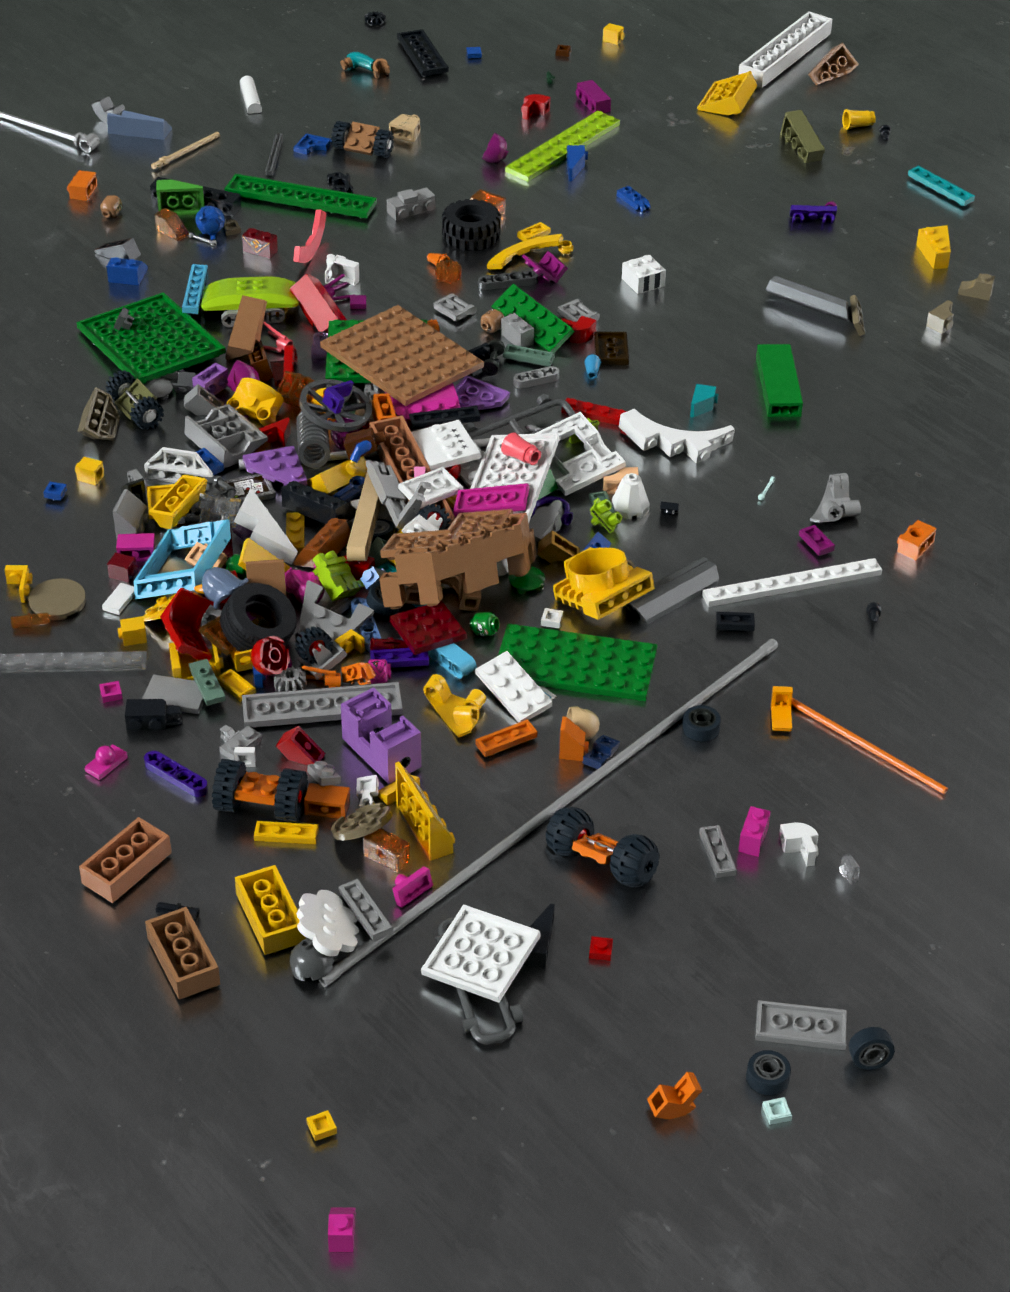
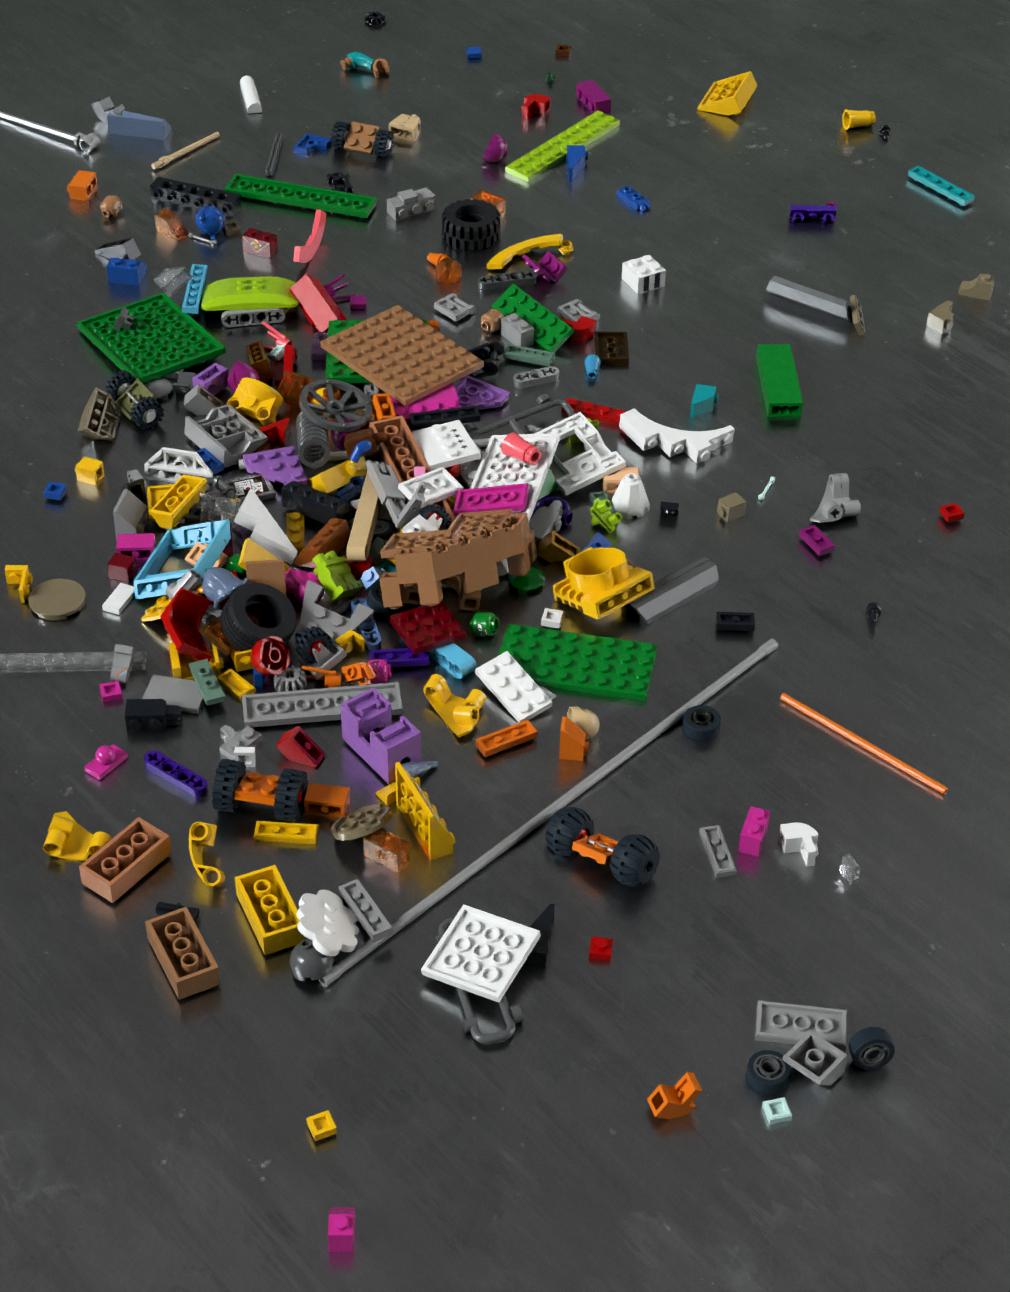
clear orange axle [11,612,50,628] -> none
yellow brick [117,616,147,646] -> none
bright green slope [156,180,204,216] -> none
medium nougat slope [225,295,267,360] -> none
light grey hinge [307,761,341,786] -> none
dark purple bracket [322,380,354,414] -> none
white piece [325,254,359,286] -> none
white plate [356,775,379,807] -> none
dark red pin [370,637,409,650] -> none
dark pink tile [392,866,433,908] -> none
black plate [397,29,449,77] -> none
yellow plate [517,222,551,241] -> none
dark blue slope [582,735,620,769] -> none
yellow brick [603,23,625,45] -> none
white plate [702,558,882,607] -> none
white brick [738,11,833,88] -> none
light orange bracket [771,686,793,731] -> none
olive wedge [780,110,825,163] -> none
medium nougat wedge [808,42,859,85] -> none
orange brick [897,520,937,560] -> none
yellow wedge [916,225,951,270] -> none
none -> yellow panel [43,811,112,861]
none -> light grey leg [110,644,135,683]
none -> clear slope [153,266,193,298]
none -> light grey piece [165,568,202,600]
none -> yellow panel [189,822,225,888]
none -> light aqua tile [267,345,285,361]
none -> sand blue piece [402,760,438,777]
none -> dark tan brick [717,492,746,522]
none -> light grey slope [782,1030,847,1086]
none -> red plate [939,503,965,522]

